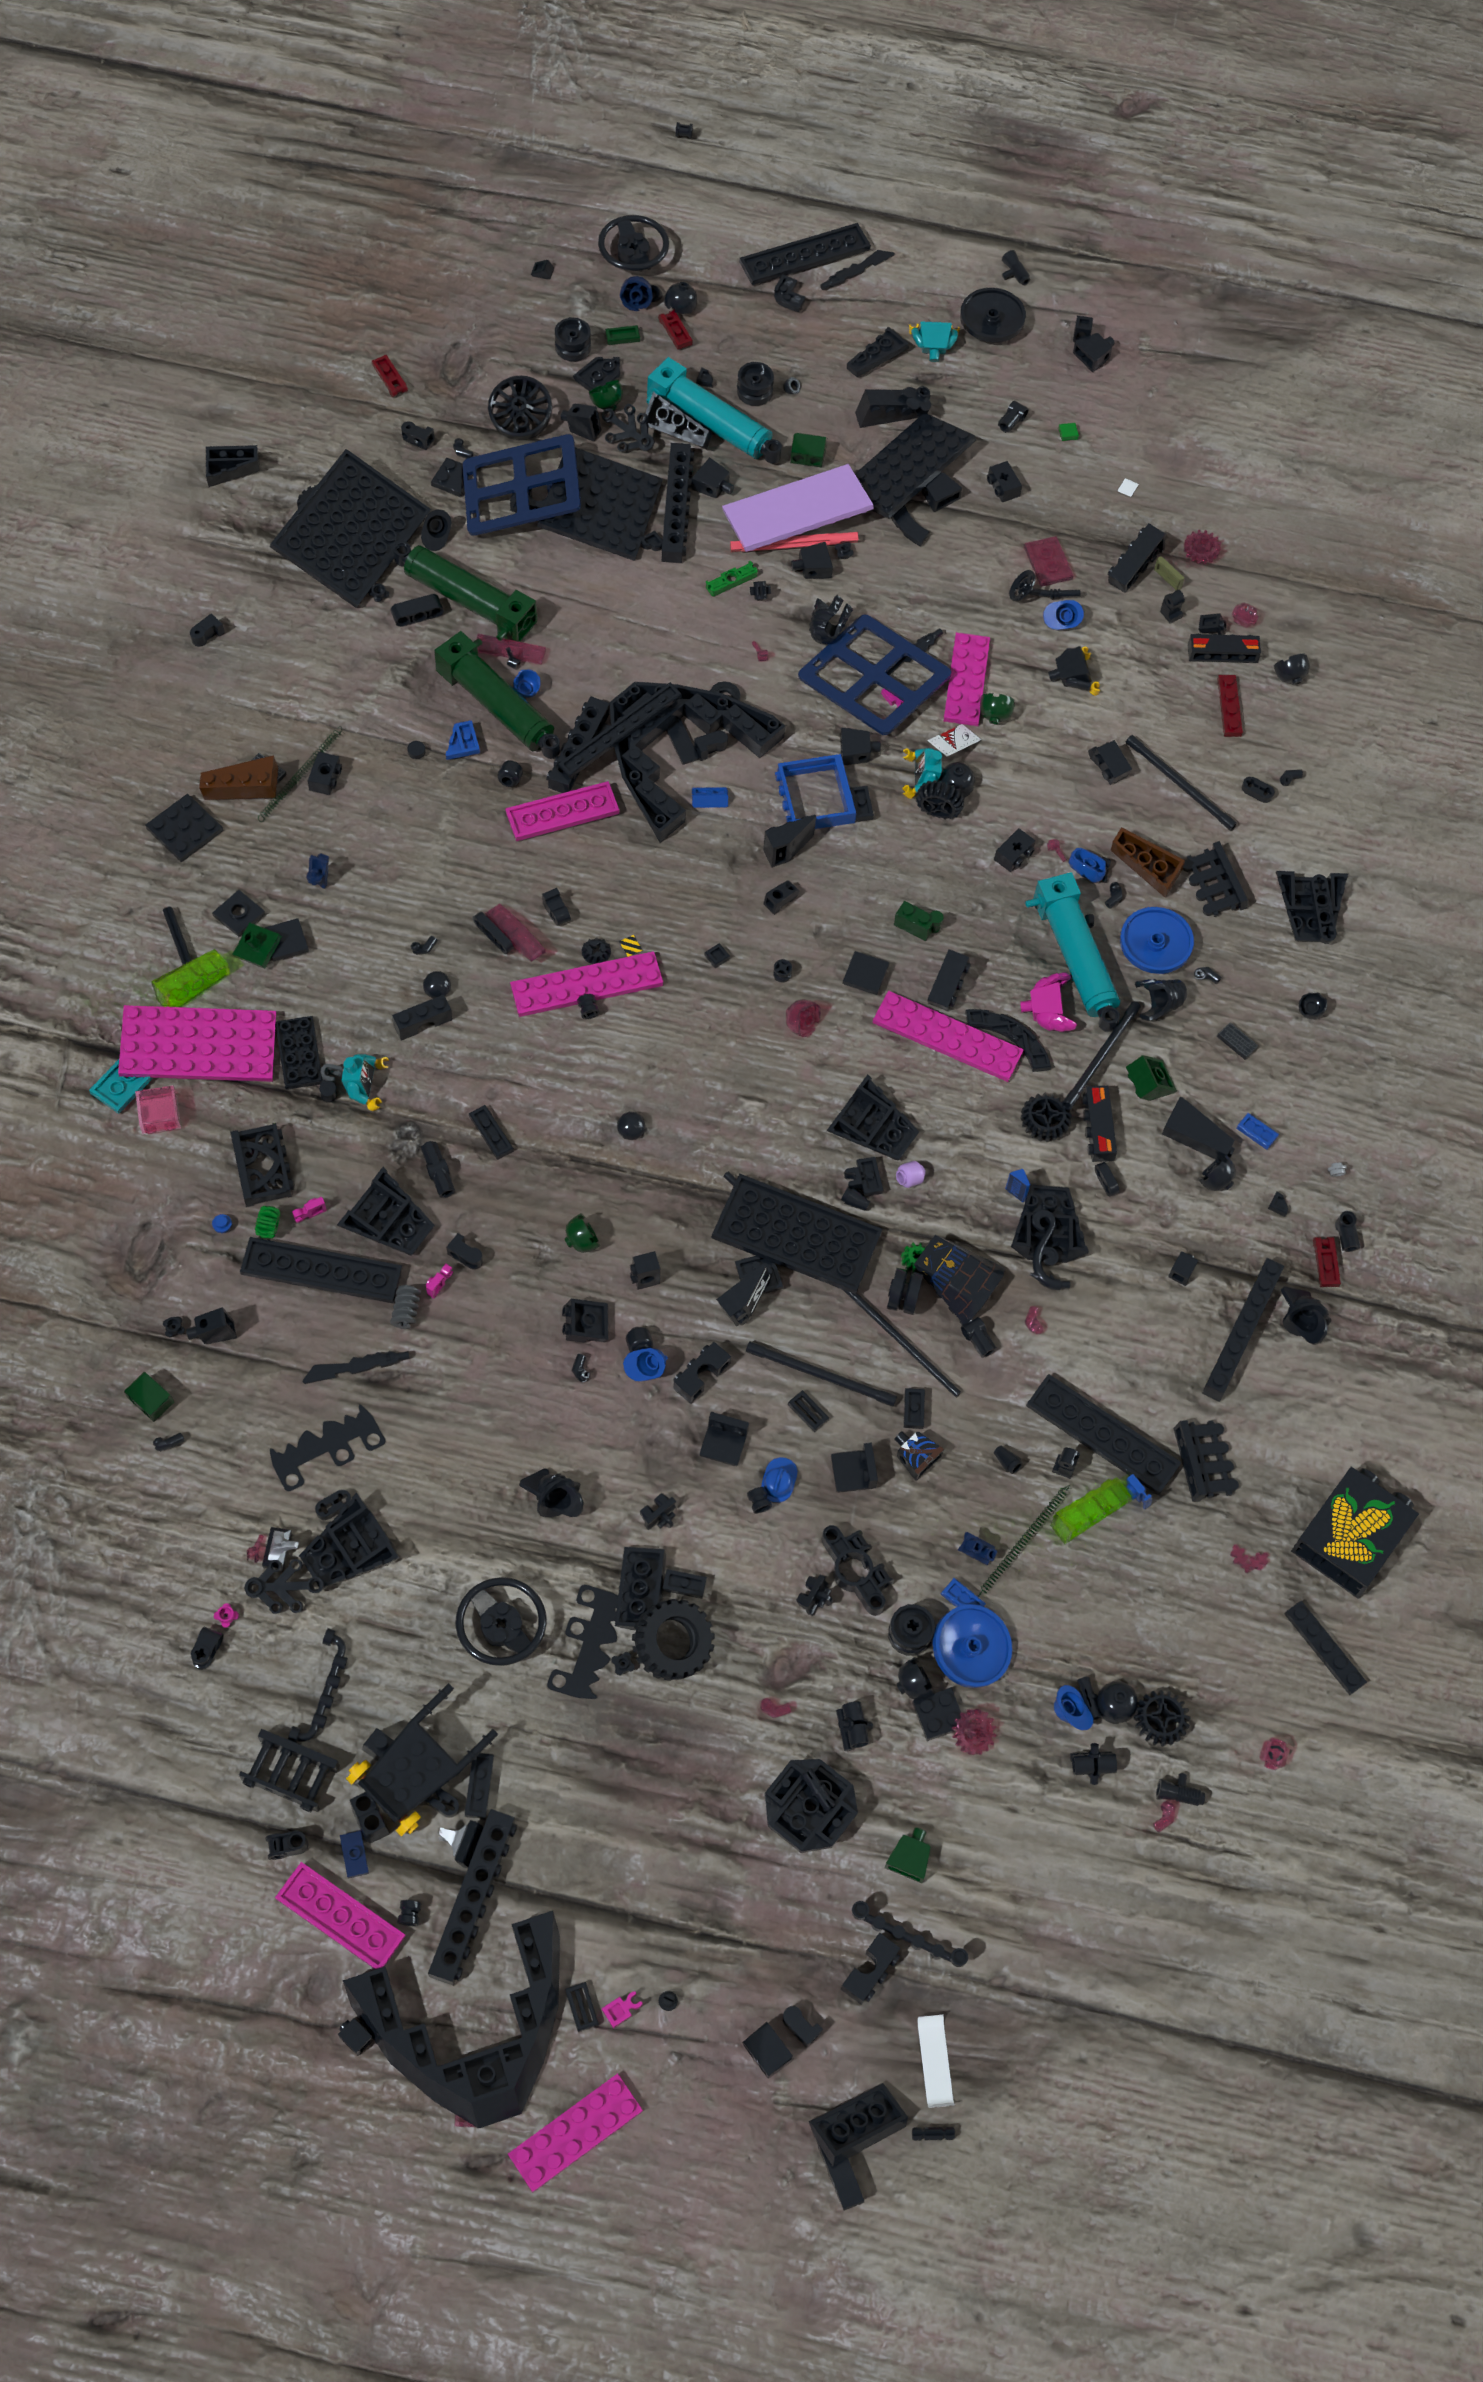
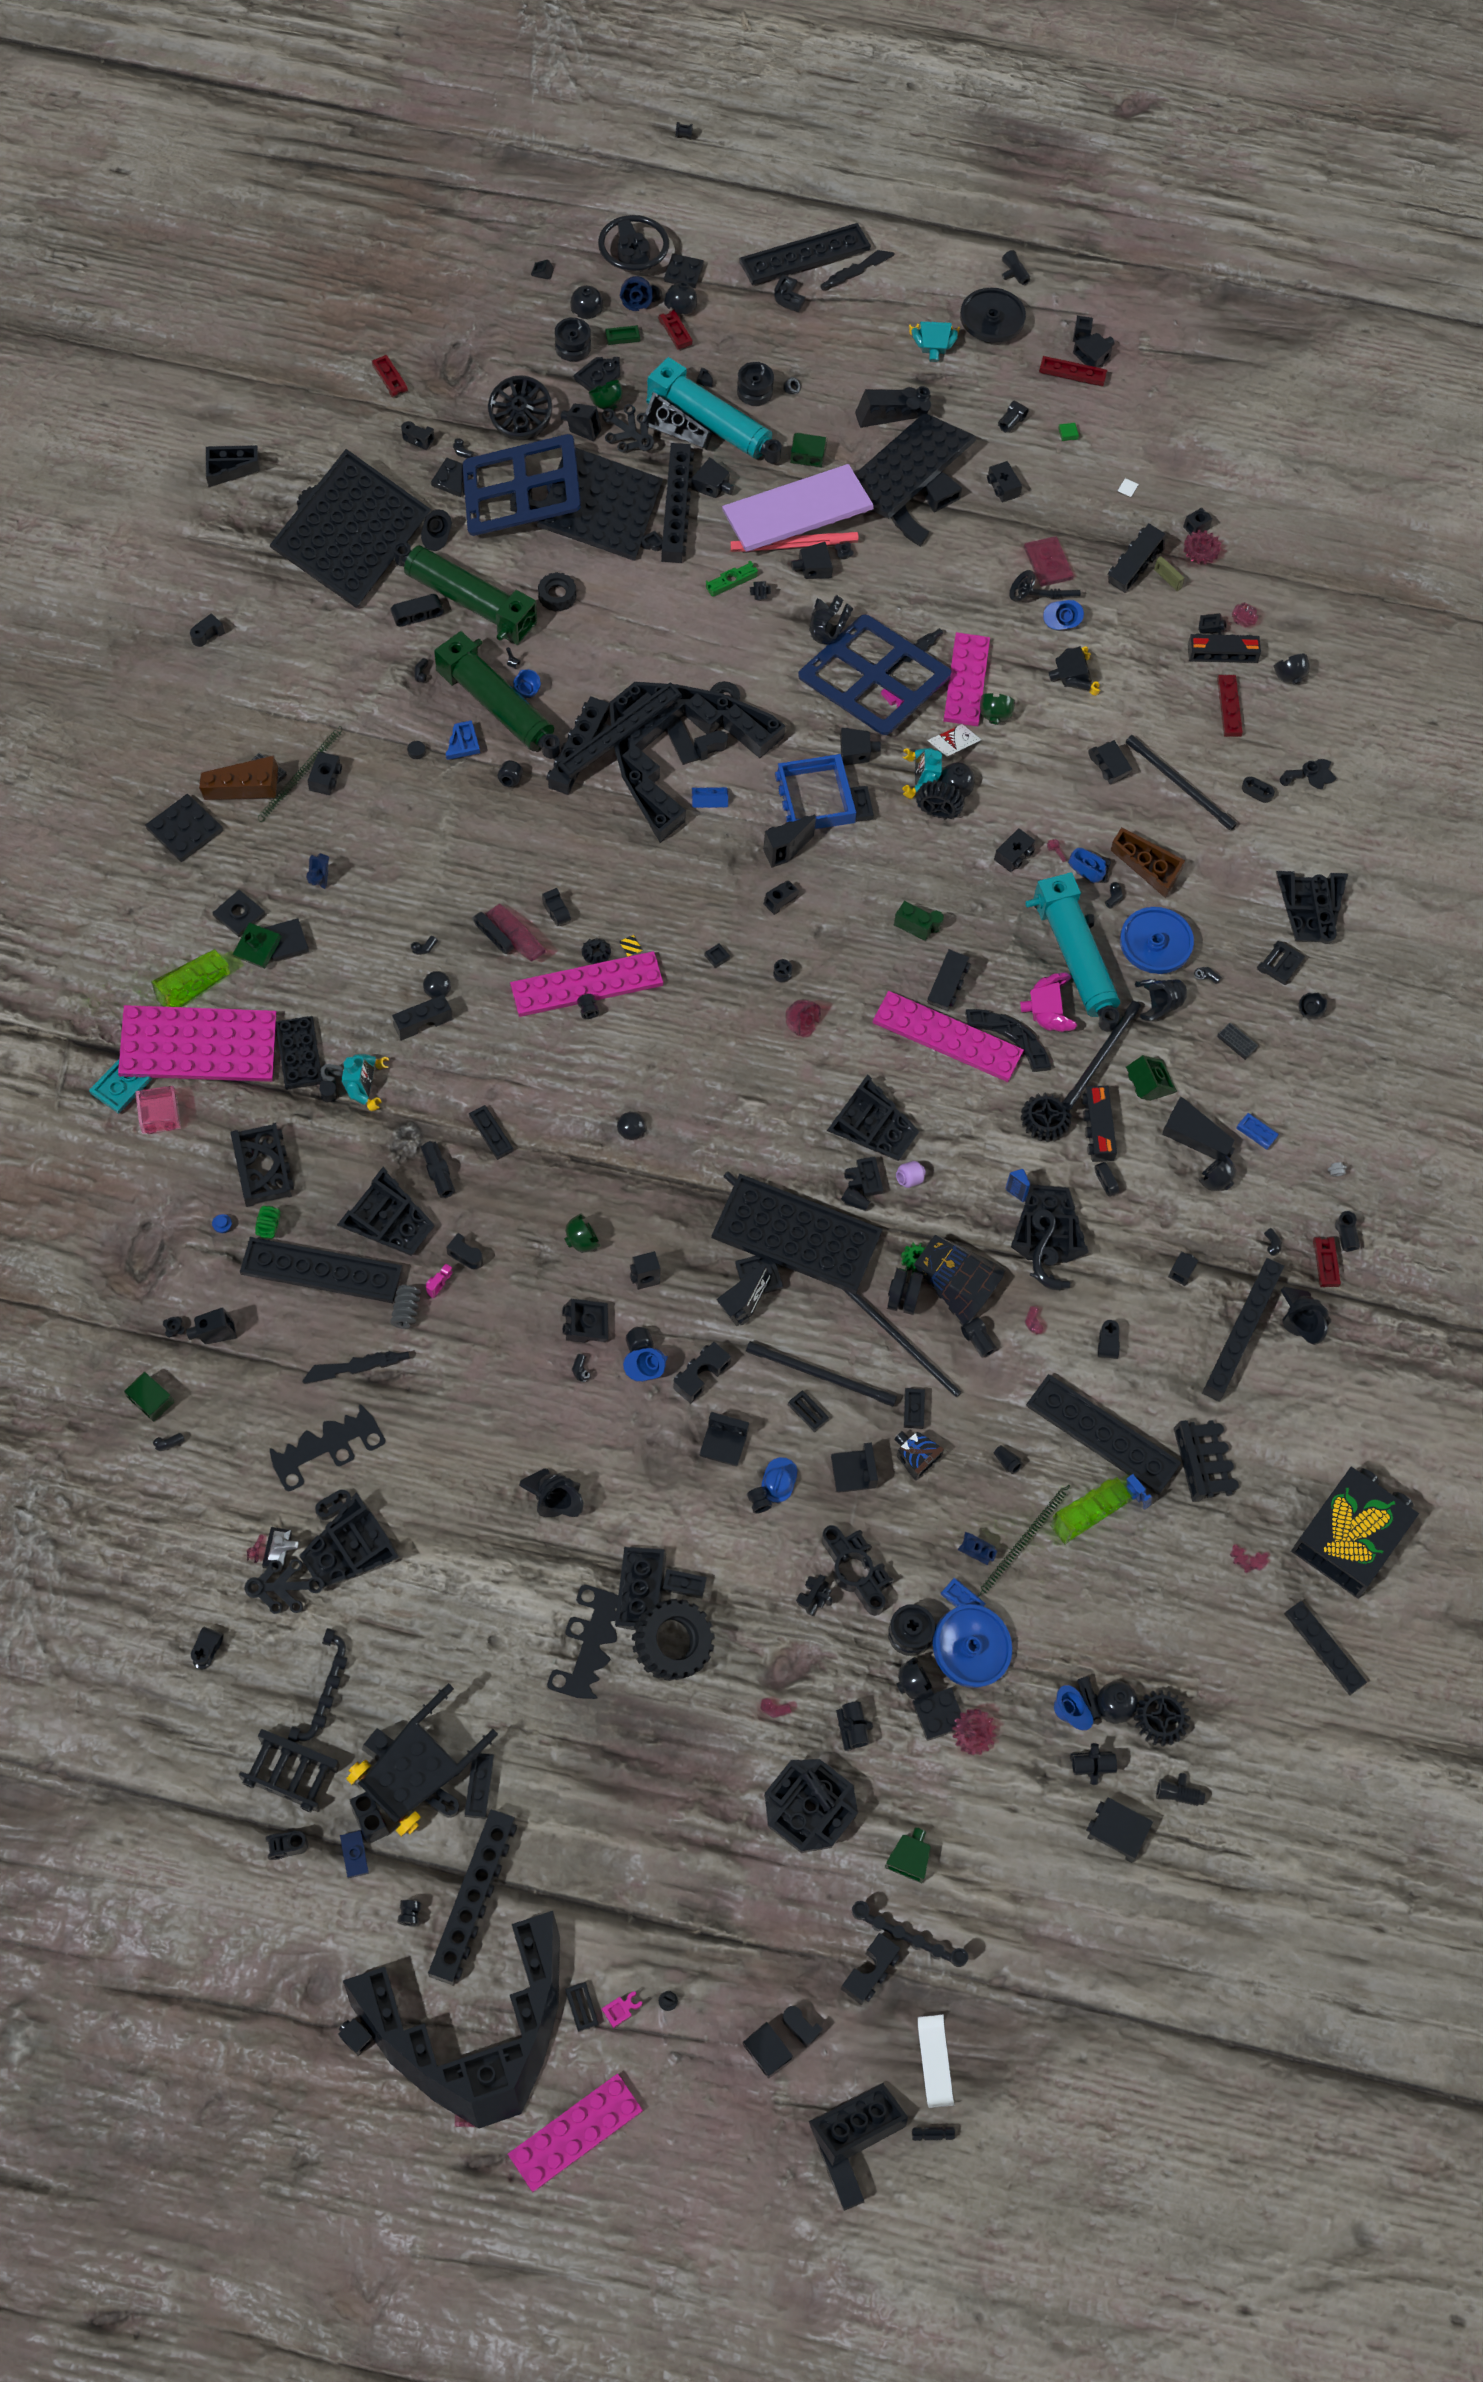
black axle [163,906,194,970] -> none
dark pink plate [214,1603,239,1628] -> none
dark pink plate [275,1862,406,1970] -> none
dark pink plate [292,1197,327,1223] -> none
black plate [369,584,389,602] -> none
black piece [437,1820,484,1868] -> none
black piece [455,1577,547,1666] -> none
clear pink tile [476,634,546,665] -> none
dark pink plate [505,781,619,841] -> none
black plate [611,1652,635,1675] -> none
black hips [640,1493,676,1530] -> none
clear pink hand [752,641,768,661] -> none
black tile [842,951,890,995] -> none
black wing [847,327,909,377] -> none
black leg [1052,1447,1080,1479] -> none
clear pink arm [1153,1801,1176,1832] -> none
black leg [1160,589,1185,624] -> none
black fence [1183,841,1248,917] -> none
clear pink head [1259,1738,1290,1771] -> none
black tile [1268,1191,1288,1217] -> none
none -> black arm [414,658,429,683]
none -> black tyre [538,572,576,612]
none -> black cylinder [570,285,603,319]
none -> black plate [664,253,704,289]
none -> dark red plate [1039,356,1107,386]
none -> black panel [1086,1797,1154,1863]
none -> black piece [1098,1320,1120,1359]
none -> black brick [1183,508,1212,538]
none -> black plate [1257,941,1305,985]
none -> black arm [1264,1228,1282,1256]
none -> black plate [1302,759,1336,789]

